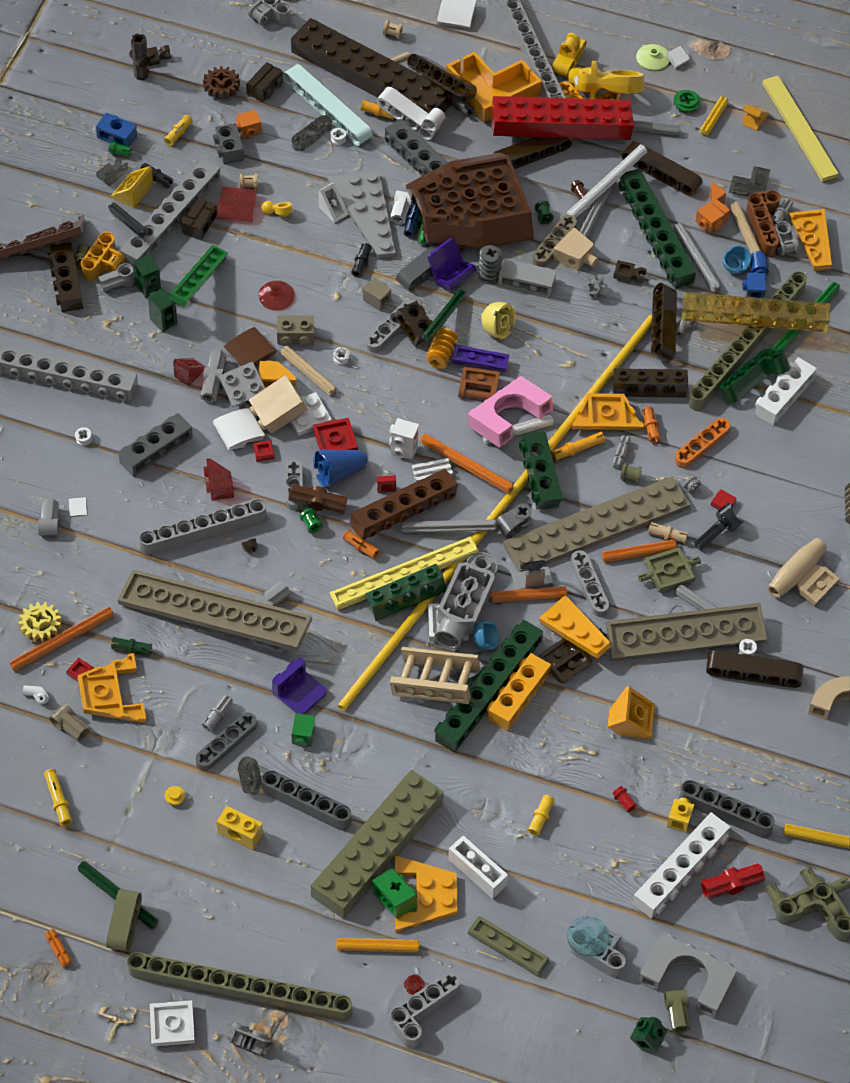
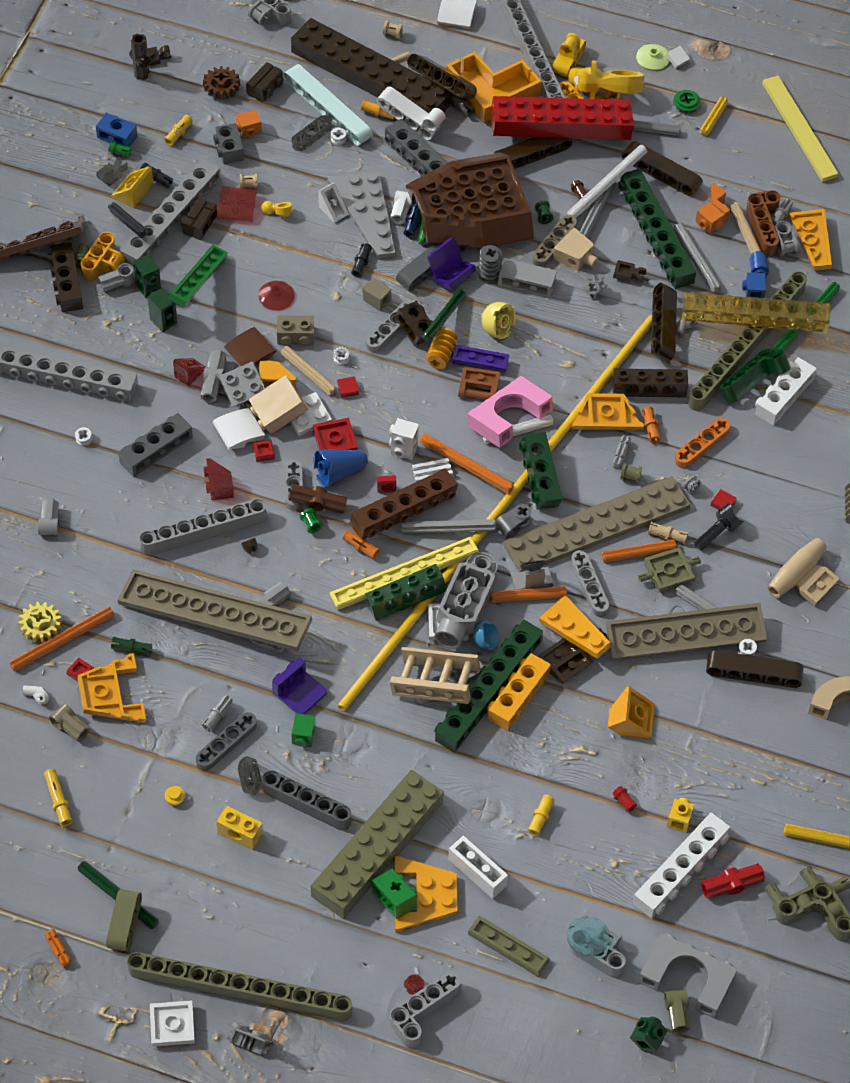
white sticker [69,497,87,516] -> none
light orange axle [336,938,419,953] -> none
light orange pin [551,432,605,462] -> none
dark grey beam [679,780,775,838] -> none
dark azure hair [723,245,751,274] -> none
clear smoke plate [729,166,771,197] -> none
light orange slope [742,104,769,130] -> none
none -> red tile [337,376,359,398]

